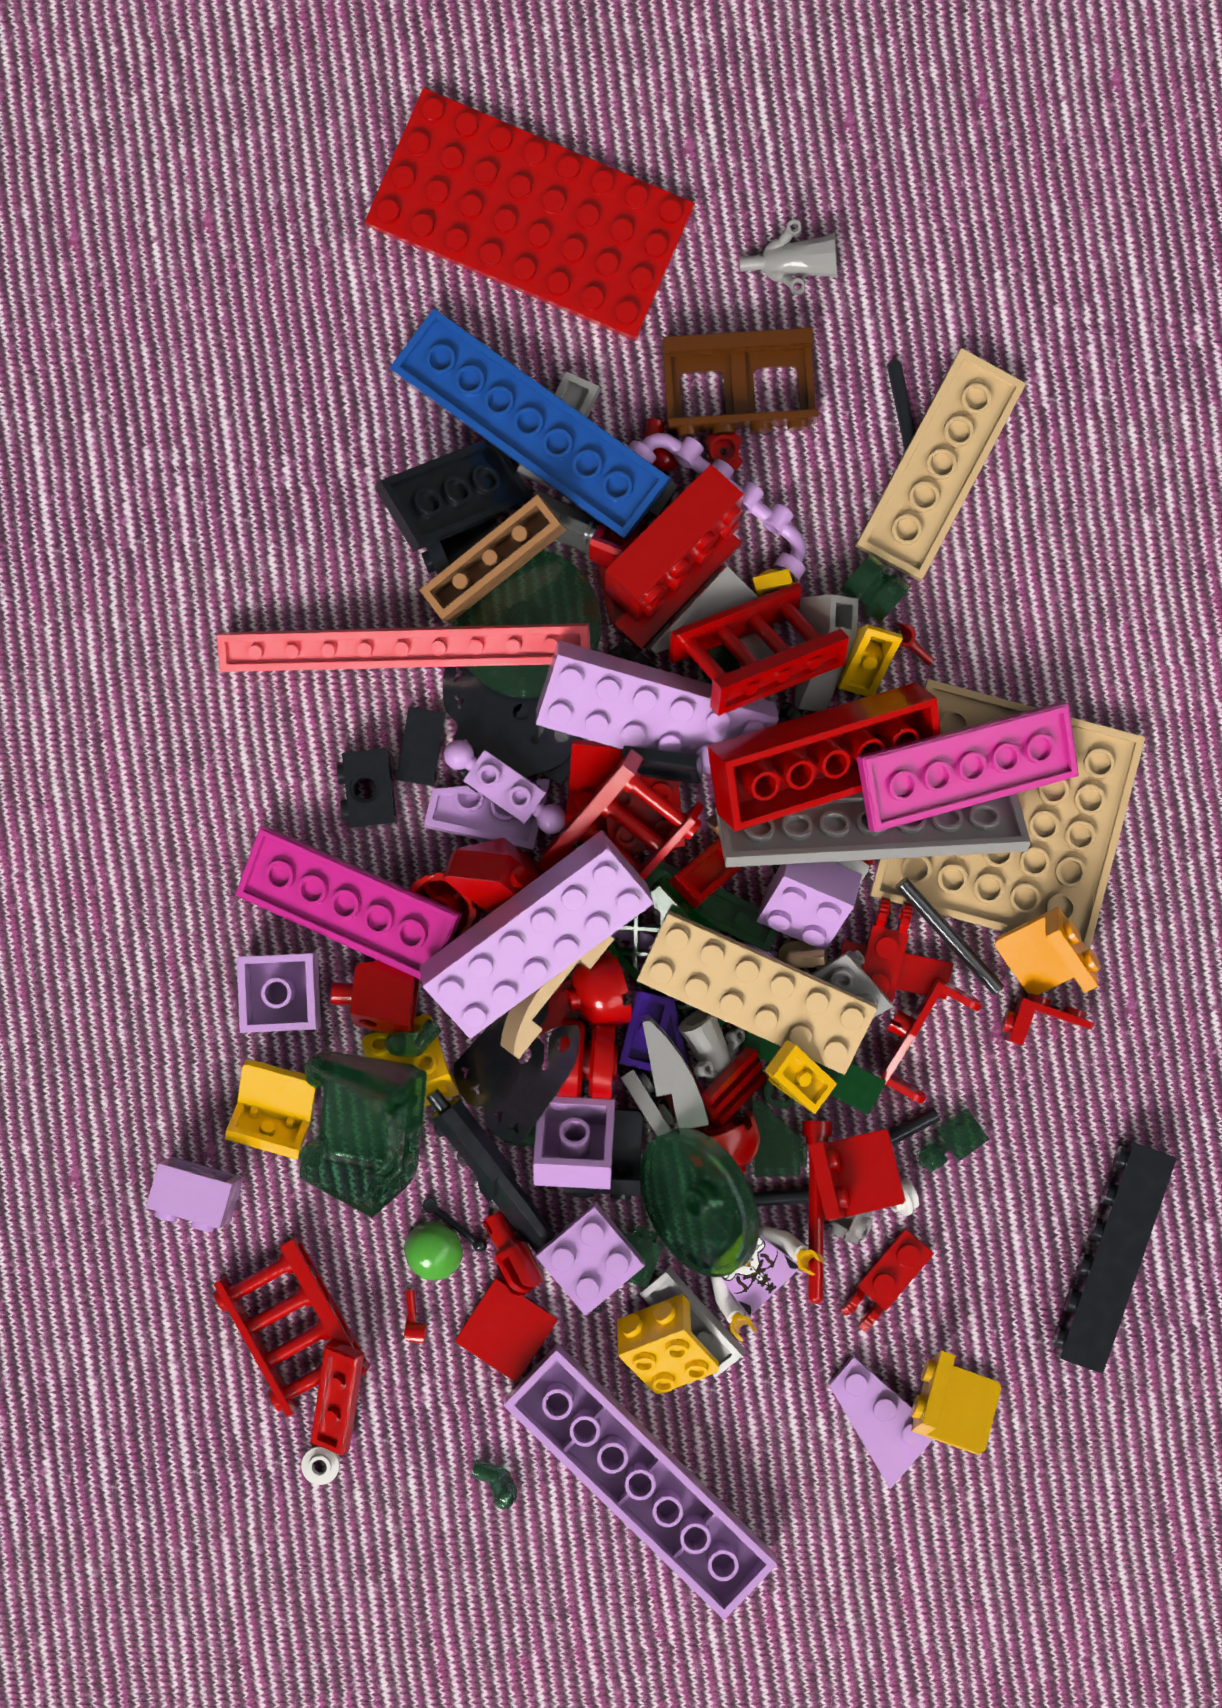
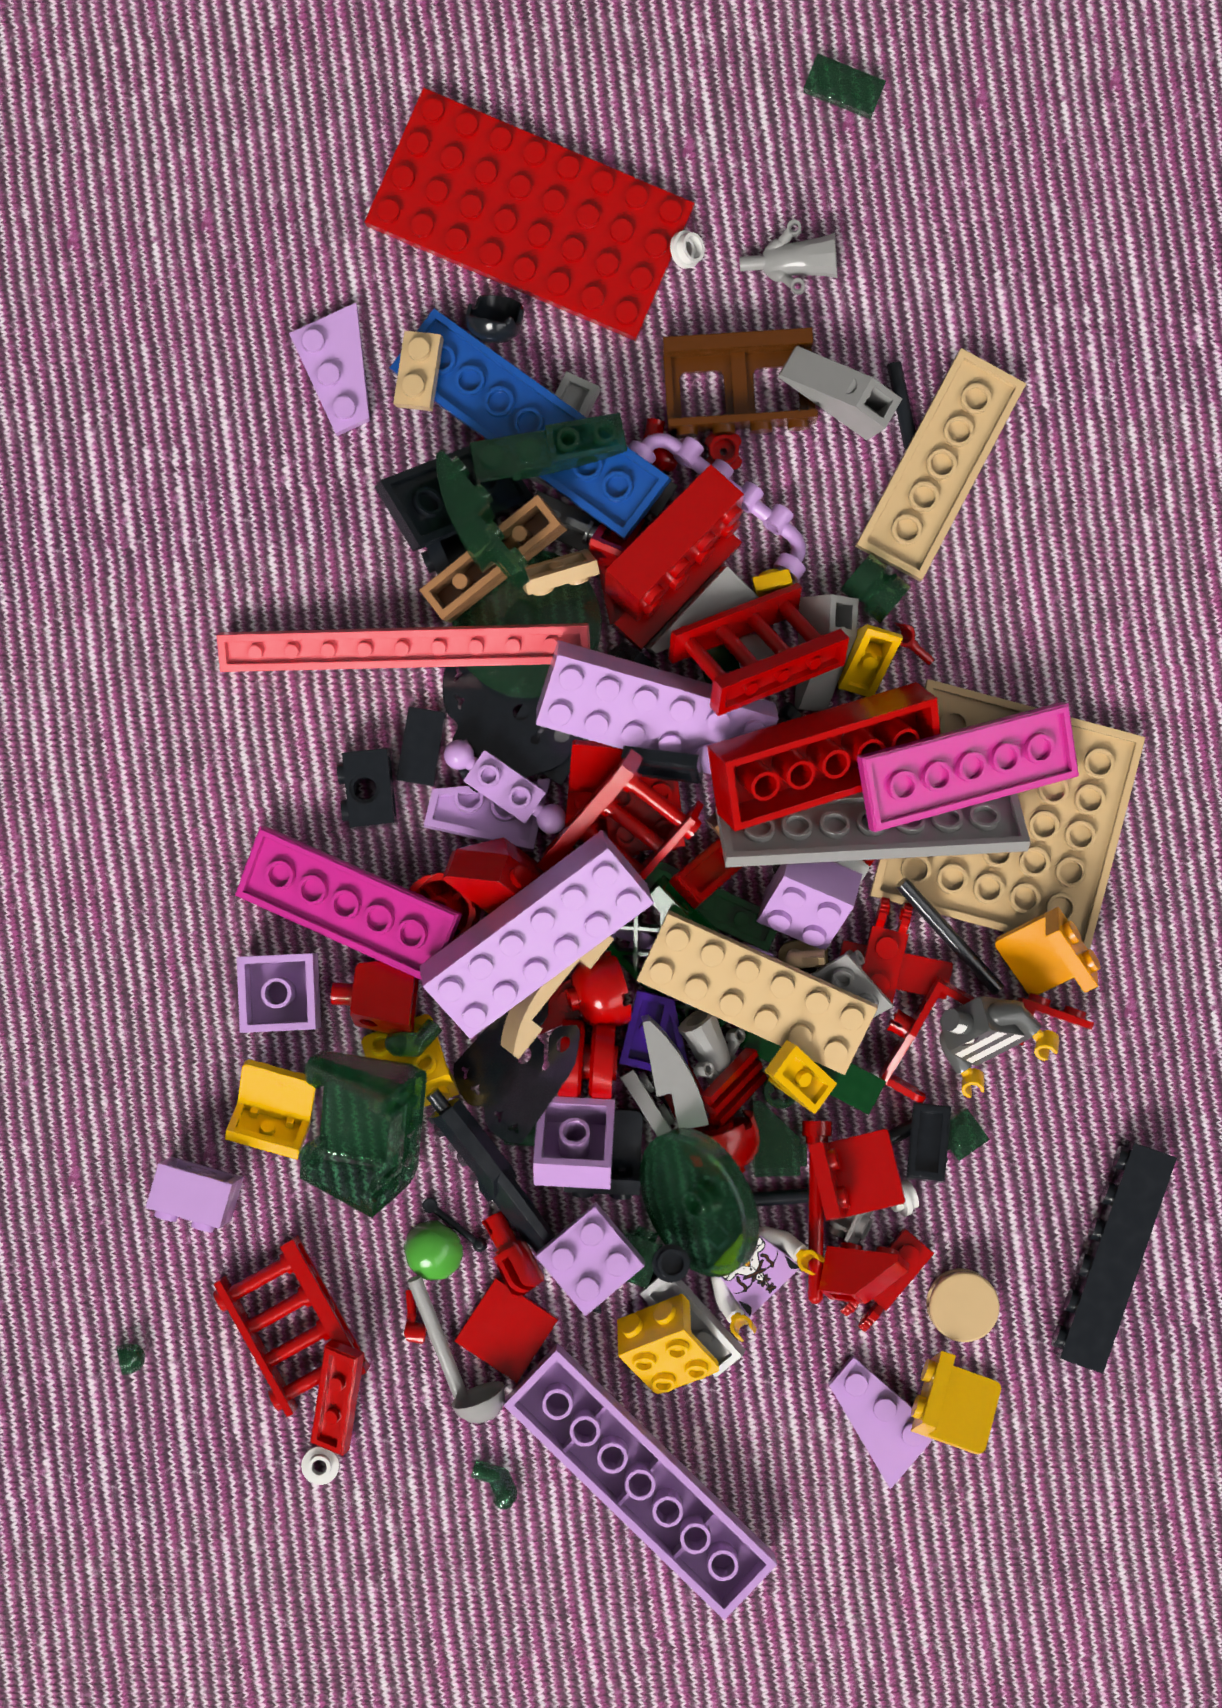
none -> clear green hinge [116,1343,145,1376]
none -> lavender wing [289,302,371,436]
none -> tan plate [393,331,444,411]
none -> light grey piece [407,1275,505,1424]
none -> clear green slope [436,449,530,590]
none -> black hair [465,295,524,344]
none -> clear green slope [469,413,627,483]
none -> tan plate [516,549,600,596]
none -> black plate [652,1244,690,1283]
none -> white plate [670,230,705,269]
none -> light grey slope [777,346,902,441]
none -> clear green plate [803,54,886,120]
none -> red slope [819,1242,910,1304]
none -> black tile [906,1103,951,1183]
none -> tan head [926,1268,1000,1342]
none -> dark grey torso [939,996,1059,1098]

